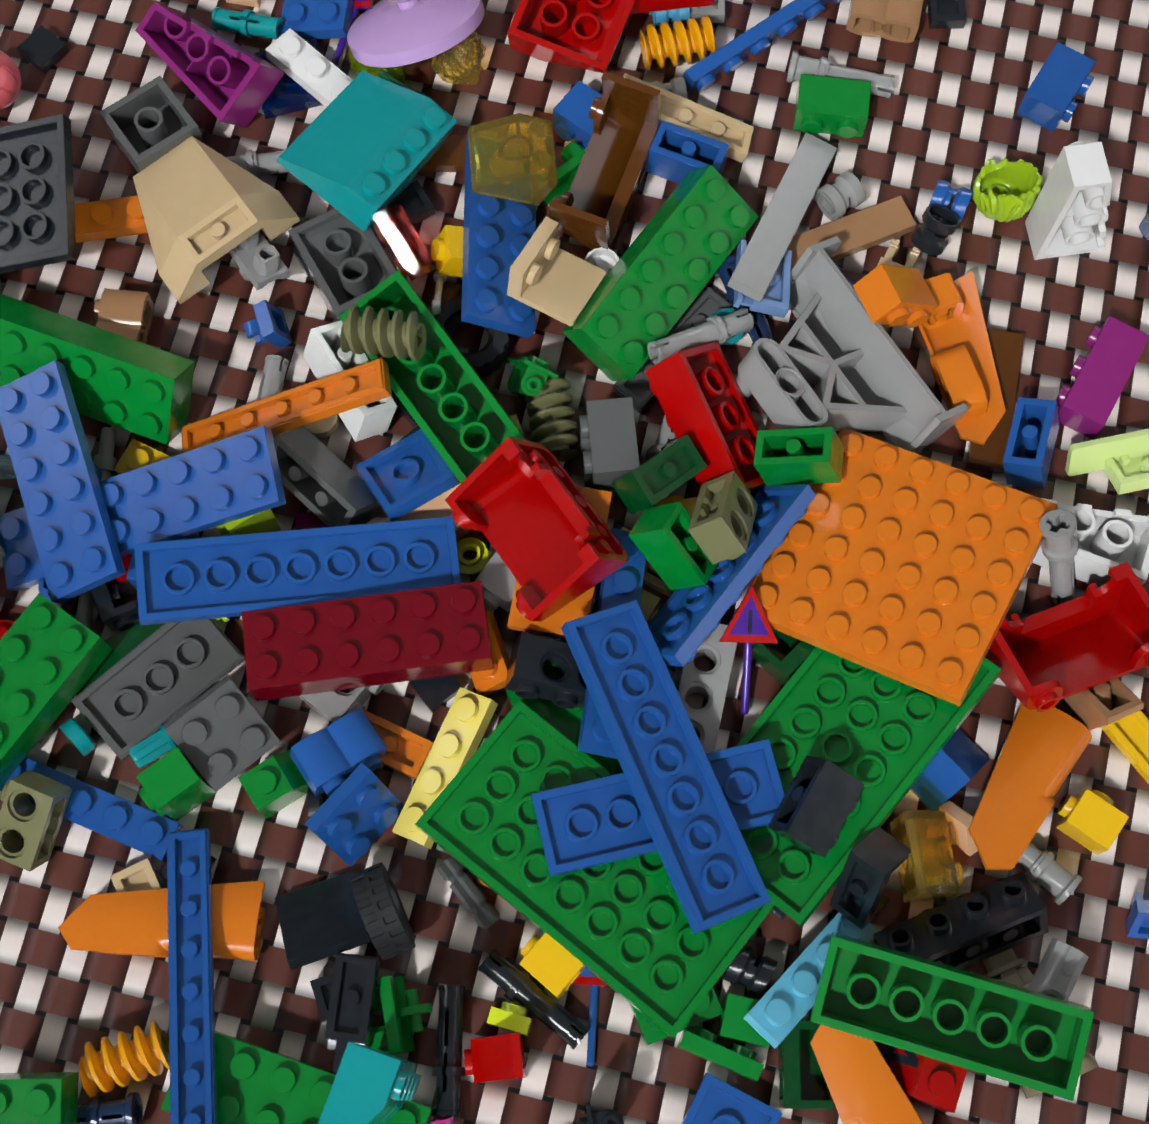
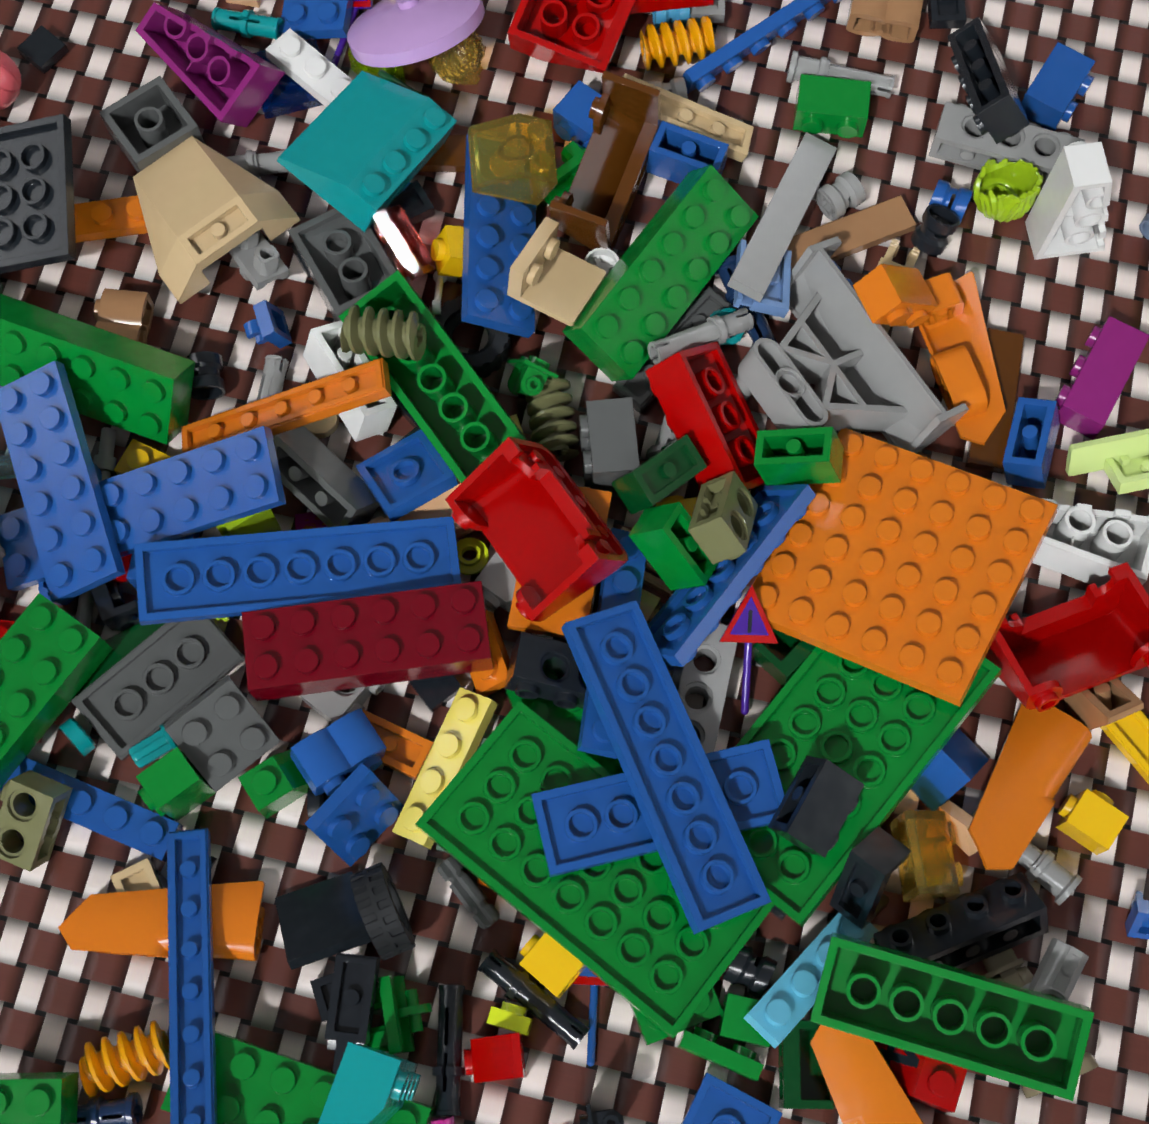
light grey pin [1039,509,1079,605] -> none
none -> black wheel [186,351,225,400]
none -> light grey brick [928,102,1085,188]
none -> black brick [947,16,1030,144]

